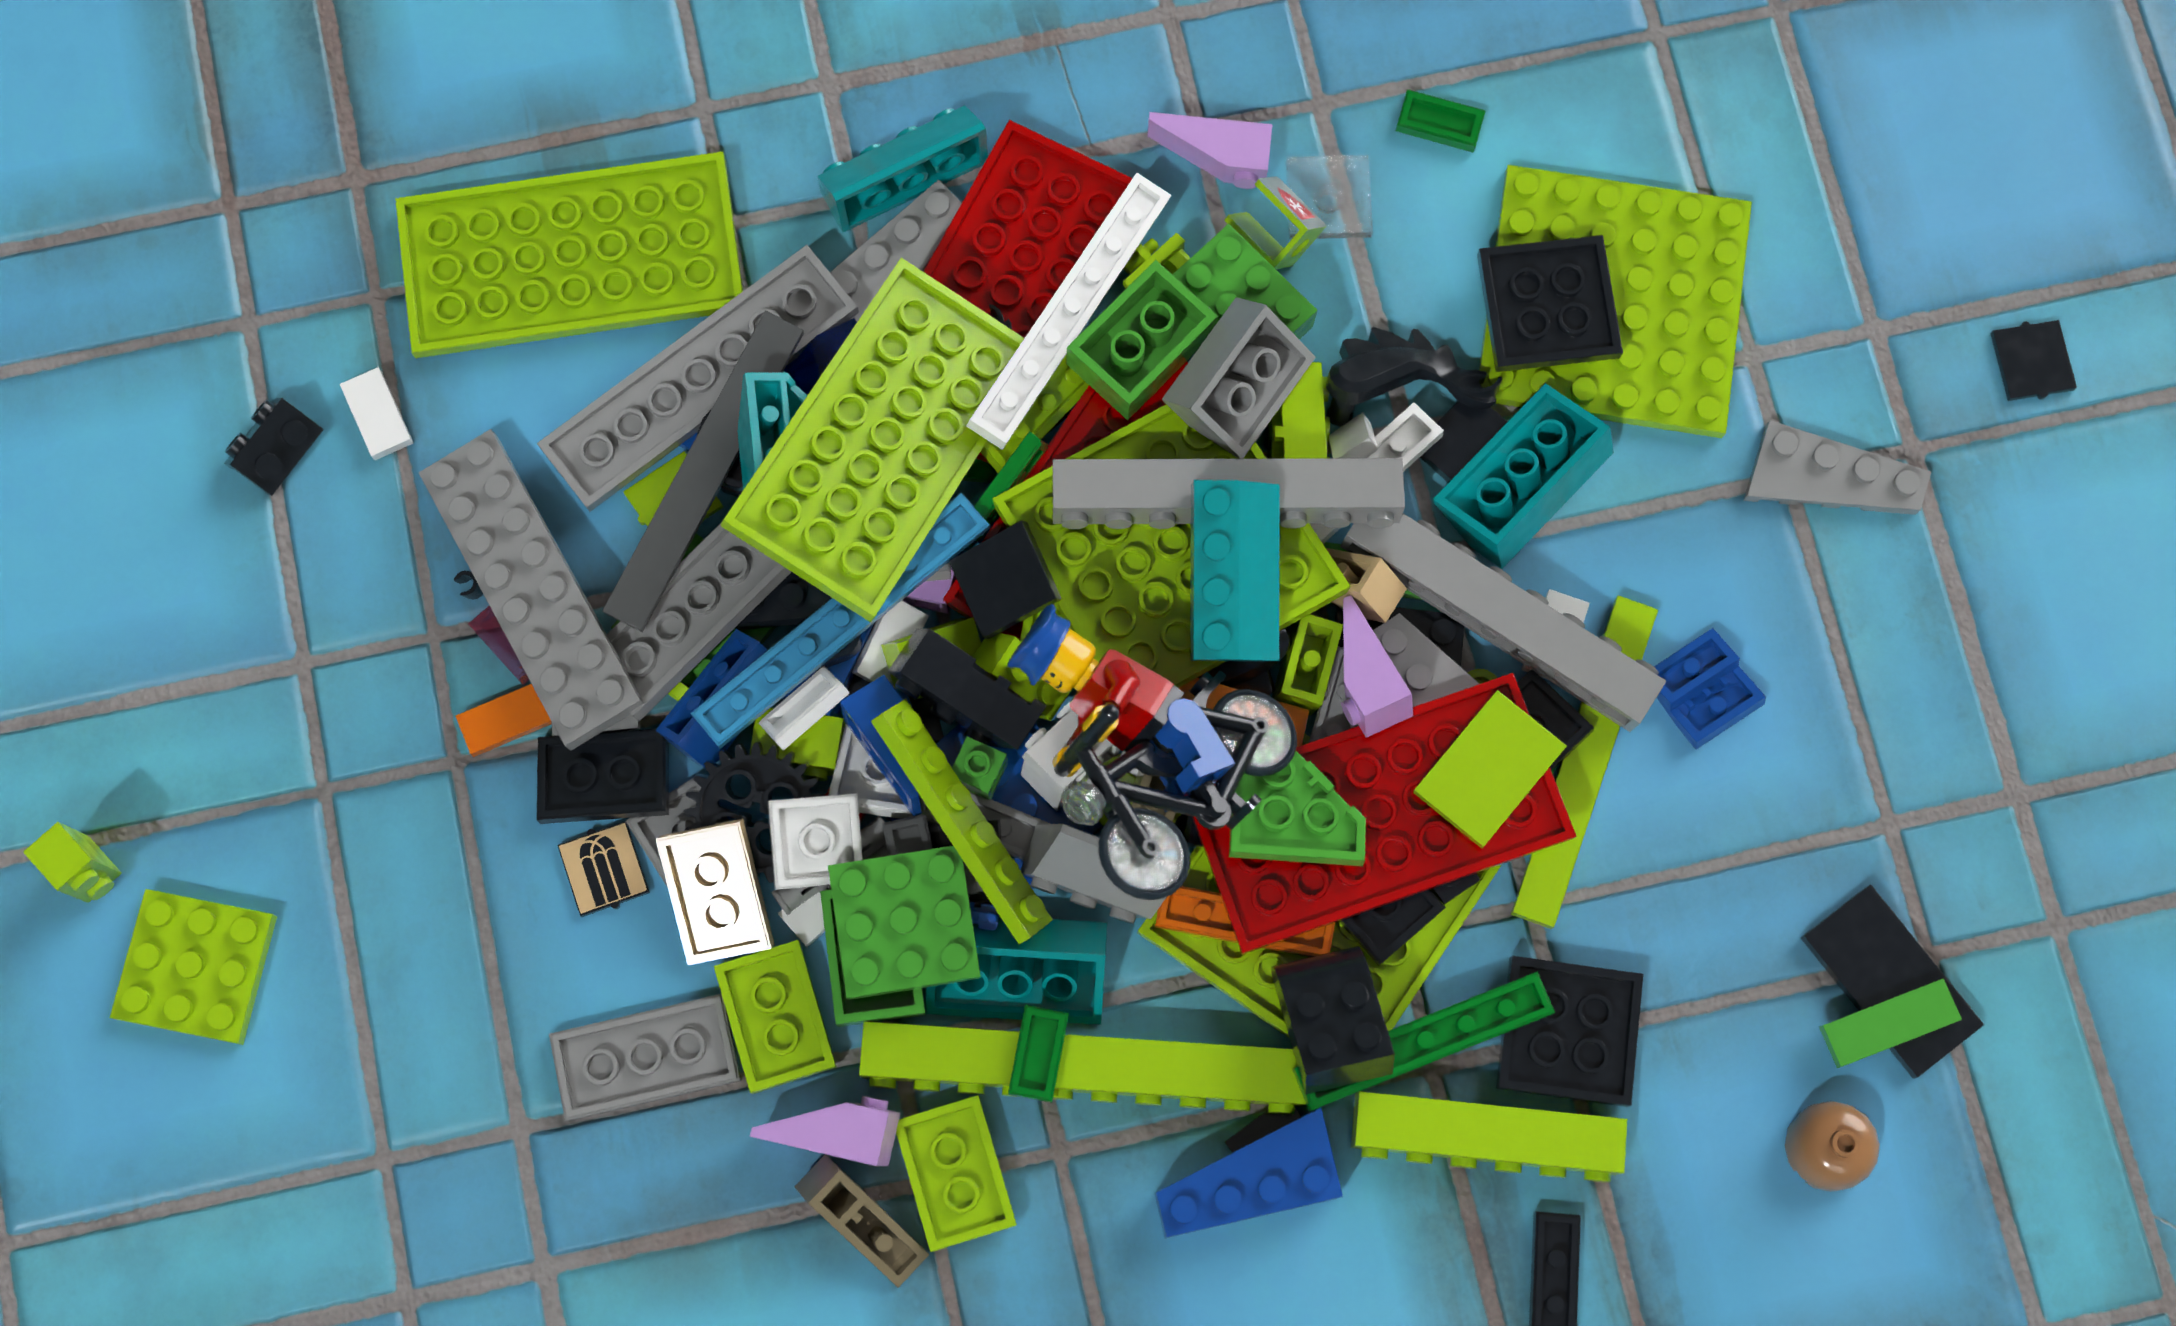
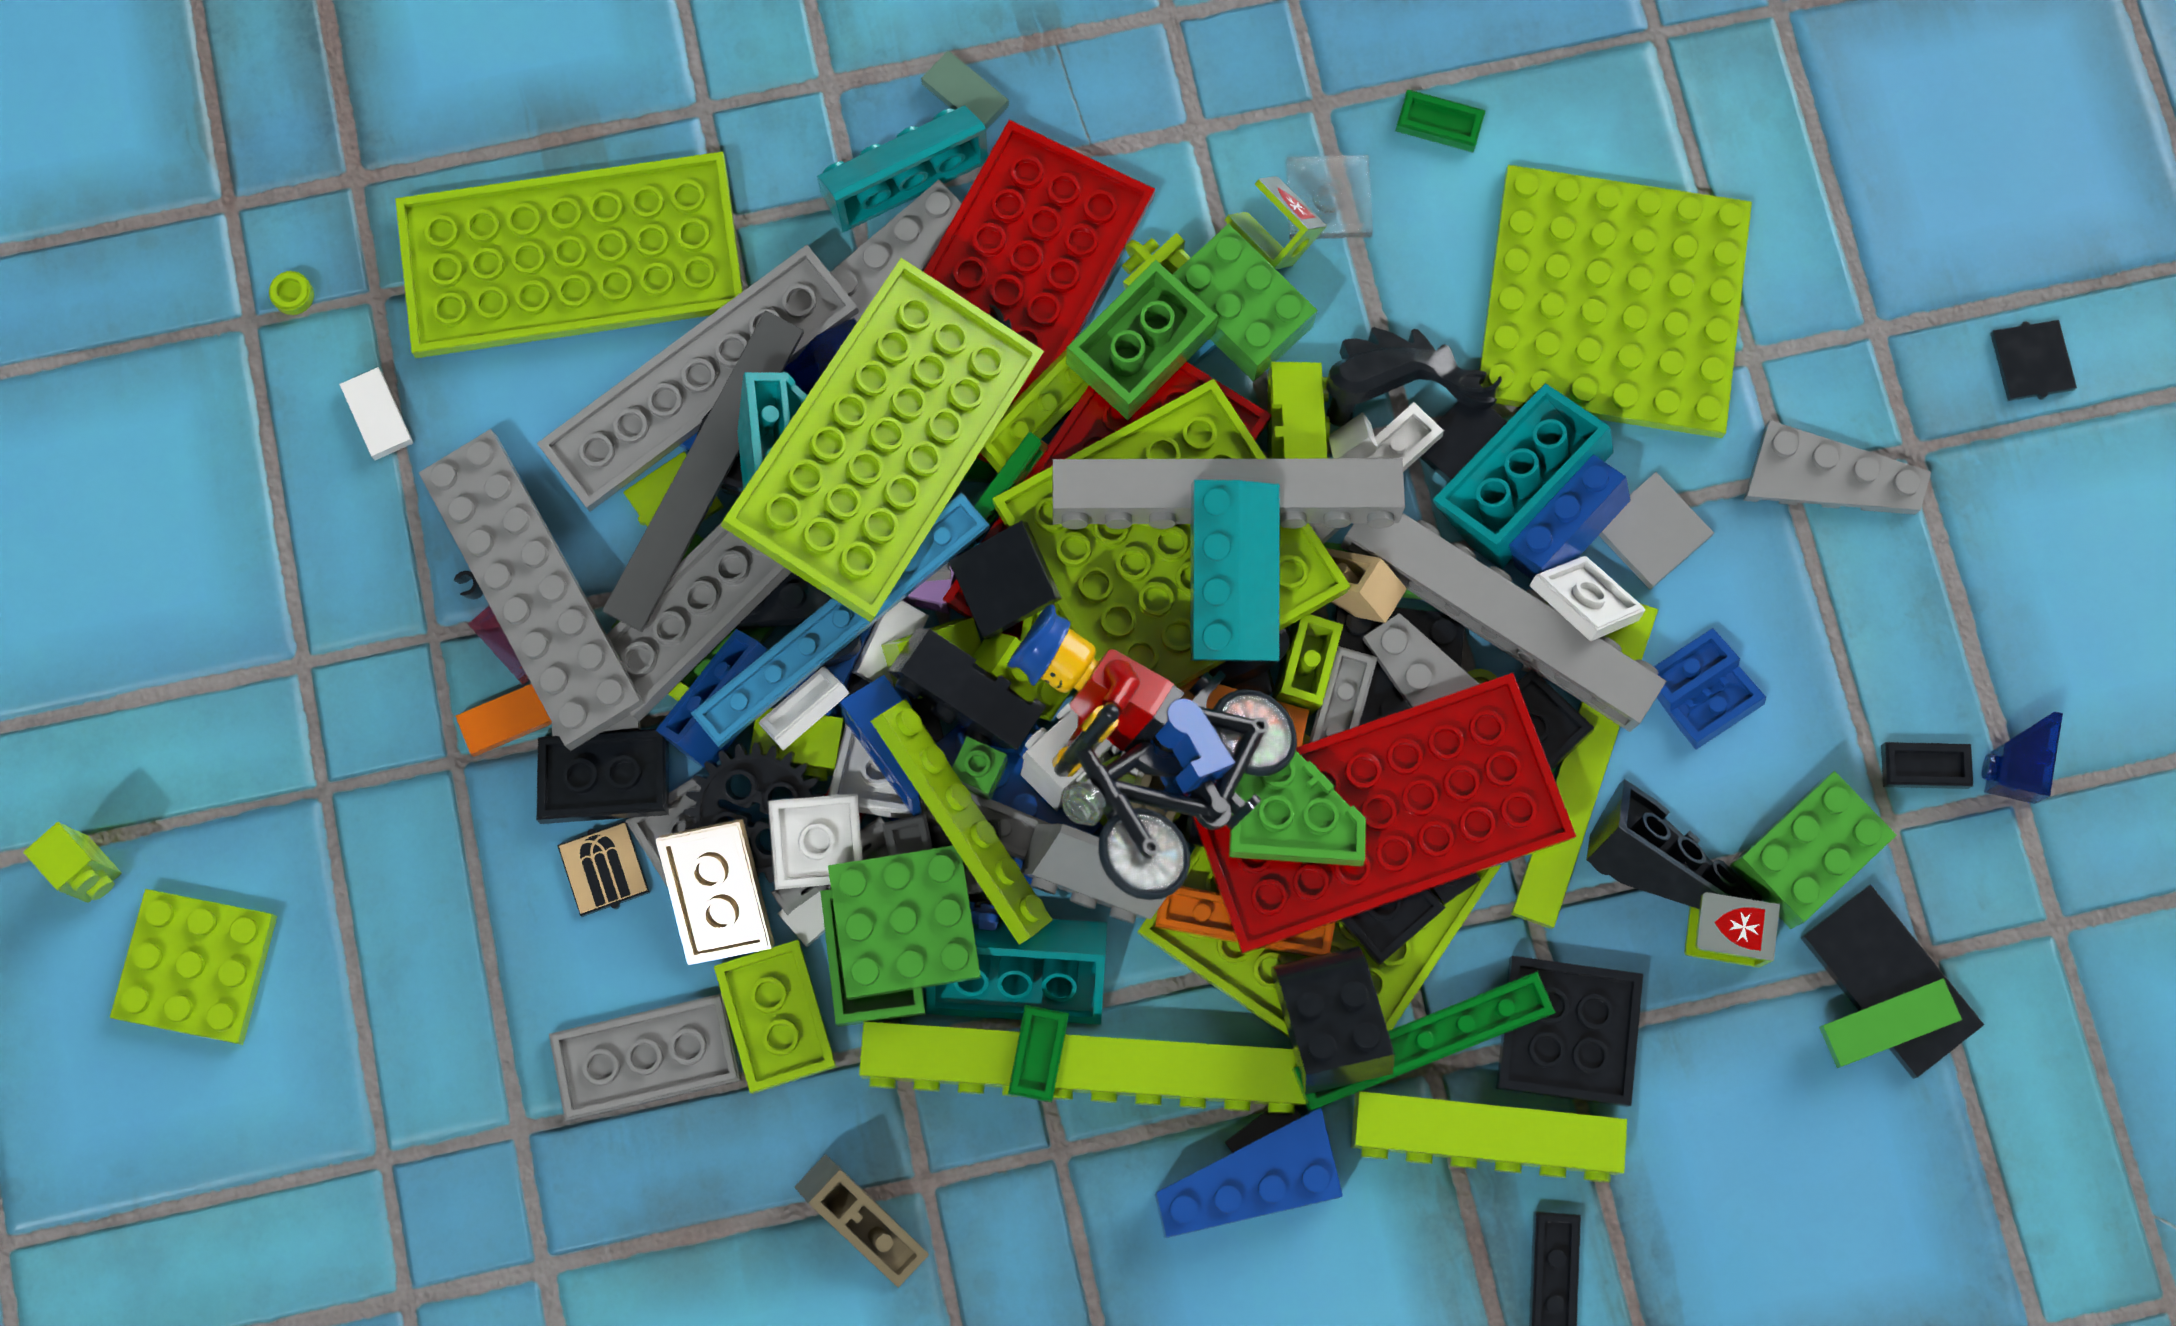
black bracket [224,398,324,496] -> none
lavender slope [750,1096,900,1166] -> none
lime plate [896,1095,1017,1252] -> none
white plate [966,173,1171,450] -> none
lavender slope [1148,112,1272,189] -> none
light grey slope [1161,297,1316,459] -> none
lavender slope [1341,595,1413,738] -> none
lime tile [1413,690,1567,849] -> none
black plate [1477,235,1623,372] -> none
medium nougat cylinder [1785,1101,1880,1192] -> none
none -> lime tile [269,271,314,315]
none -> sand green tile [921,50,1009,130]
none -> blue brick [1509,454,1631,580]
none -> white plate [1529,556,1645,641]
none -> black wedge [1586,779,1762,909]
none -> light grey tile [1599,472,1714,590]
none -> piece [1684,892,1780,968]
none -> bright green brick [1730,771,1897,929]
none -> black tile [1881,742,1973,789]
none -> clear blue slope [1981,712,2063,804]

